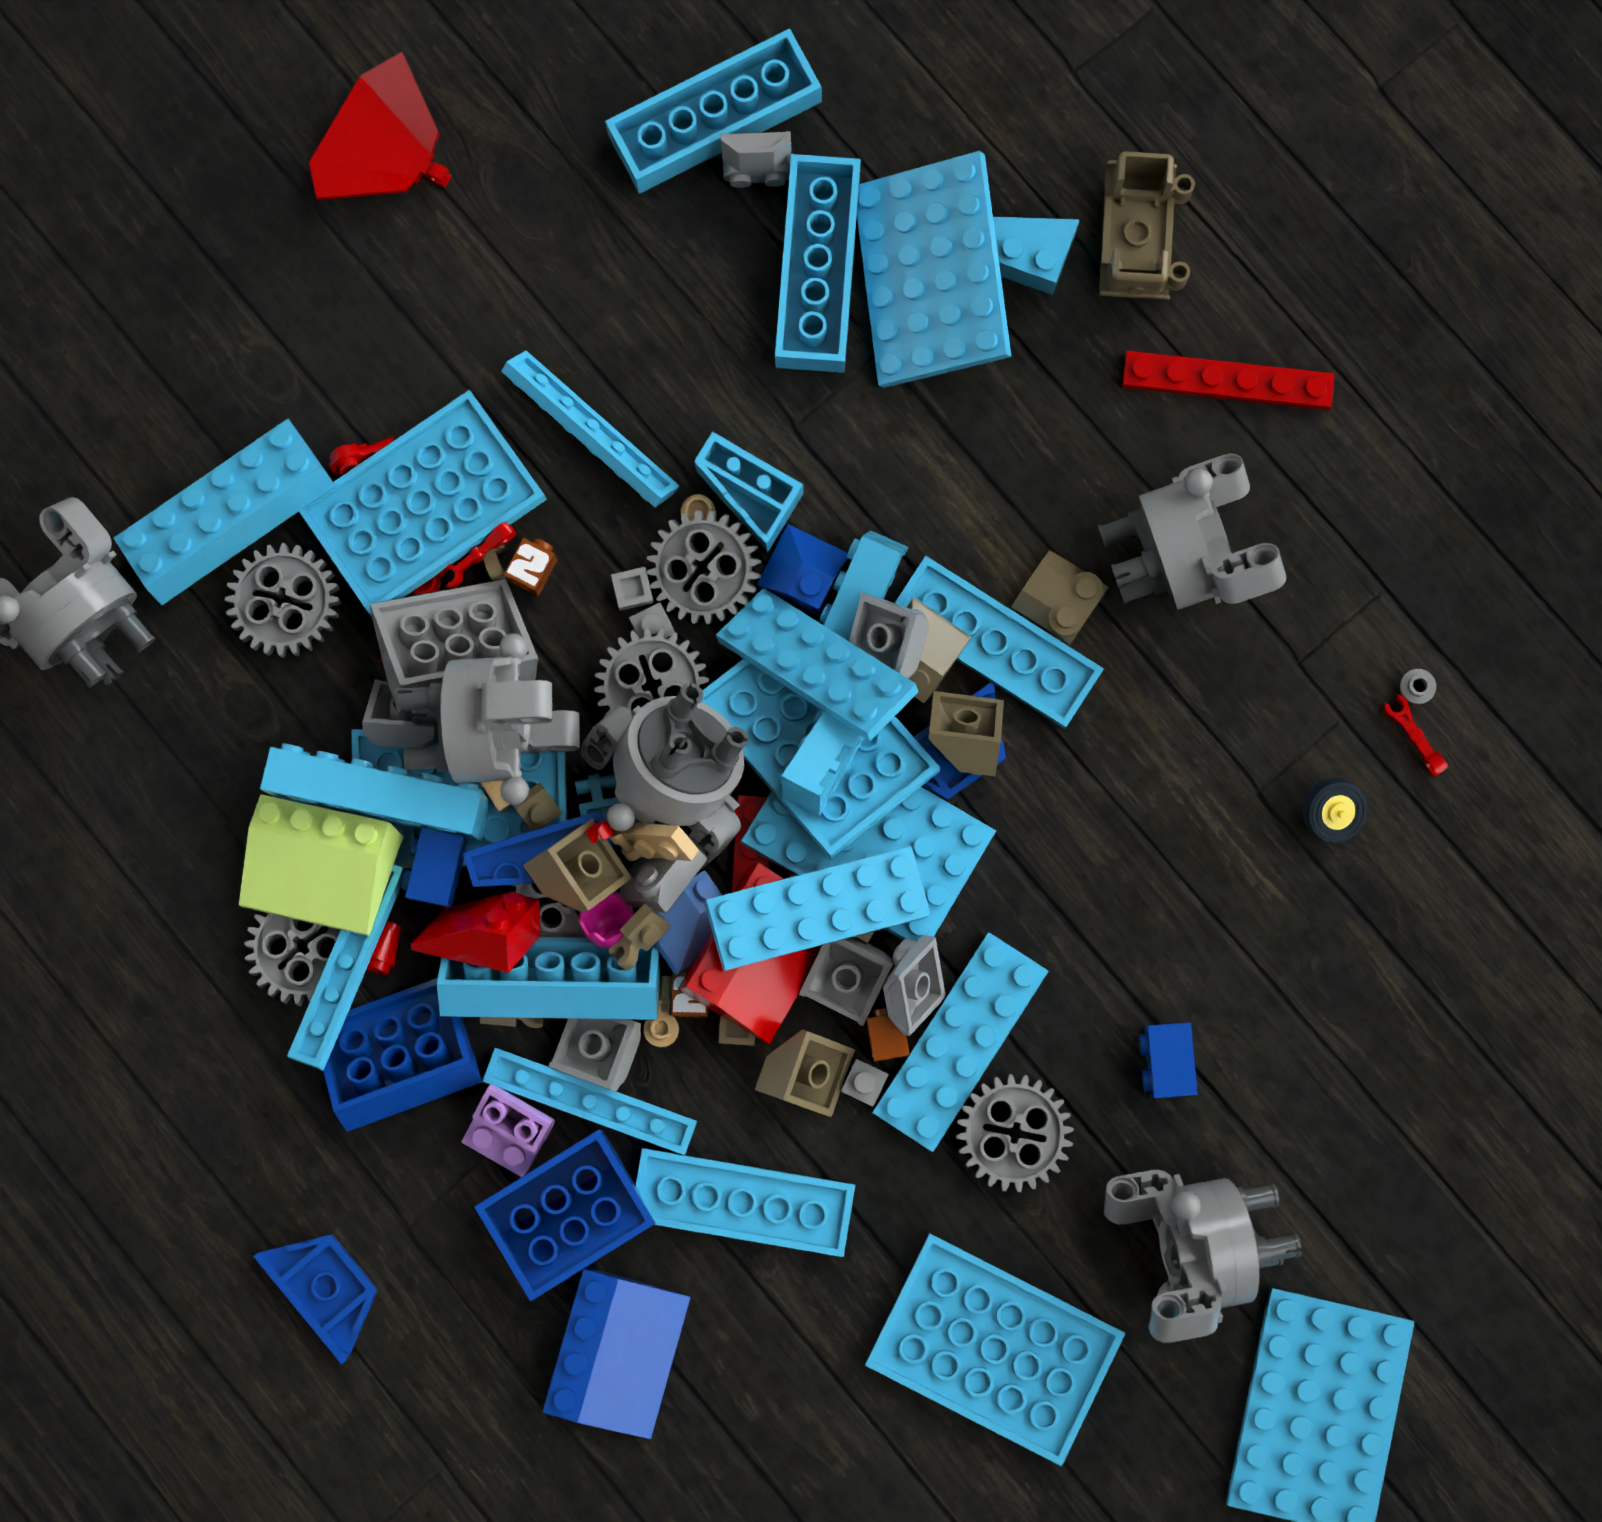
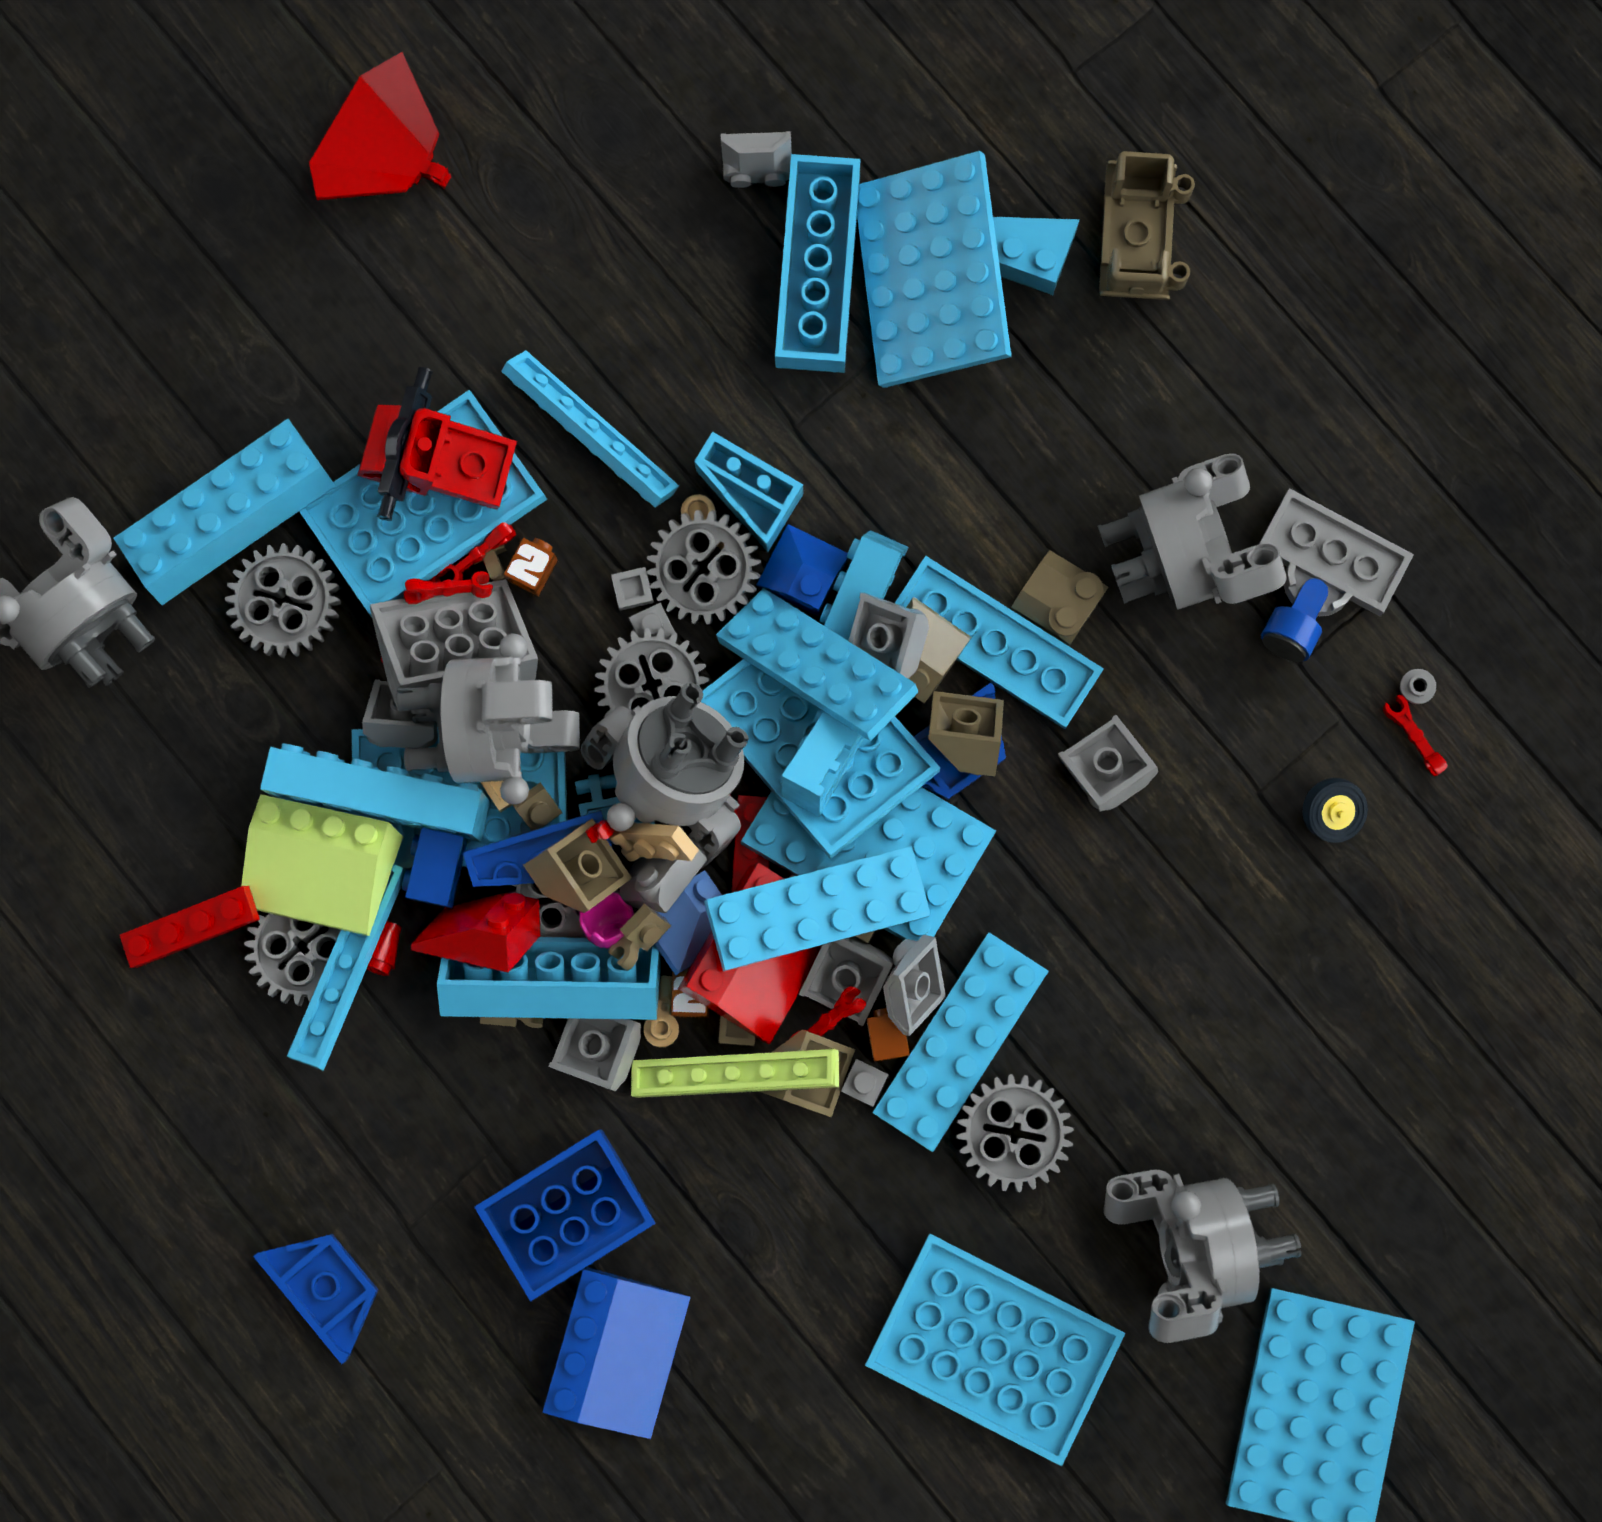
blue slope [324,978,482,1132] -> none
red plate [329,437,394,476] -> none
lavender brick [462,1084,555,1177] -> none
medium azure plate [482,1048,697,1155] -> none
medium azure brick [605,28,822,194] -> none
medium azure plate [636,1148,855,1257] -> none
red plate [1122,351,1335,411] -> none
blue brick [1139,1022,1198,1099] -> none
none -> red plate [120,886,260,968]
none -> red piece [357,367,517,521]
none -> red piece [403,571,493,605]
none -> yellowish green tile [631,1049,839,1098]
none -> red piece [790,986,866,1038]
none -> light grey slope [1058,715,1158,812]
none -> light grey plate [1259,488,1414,662]

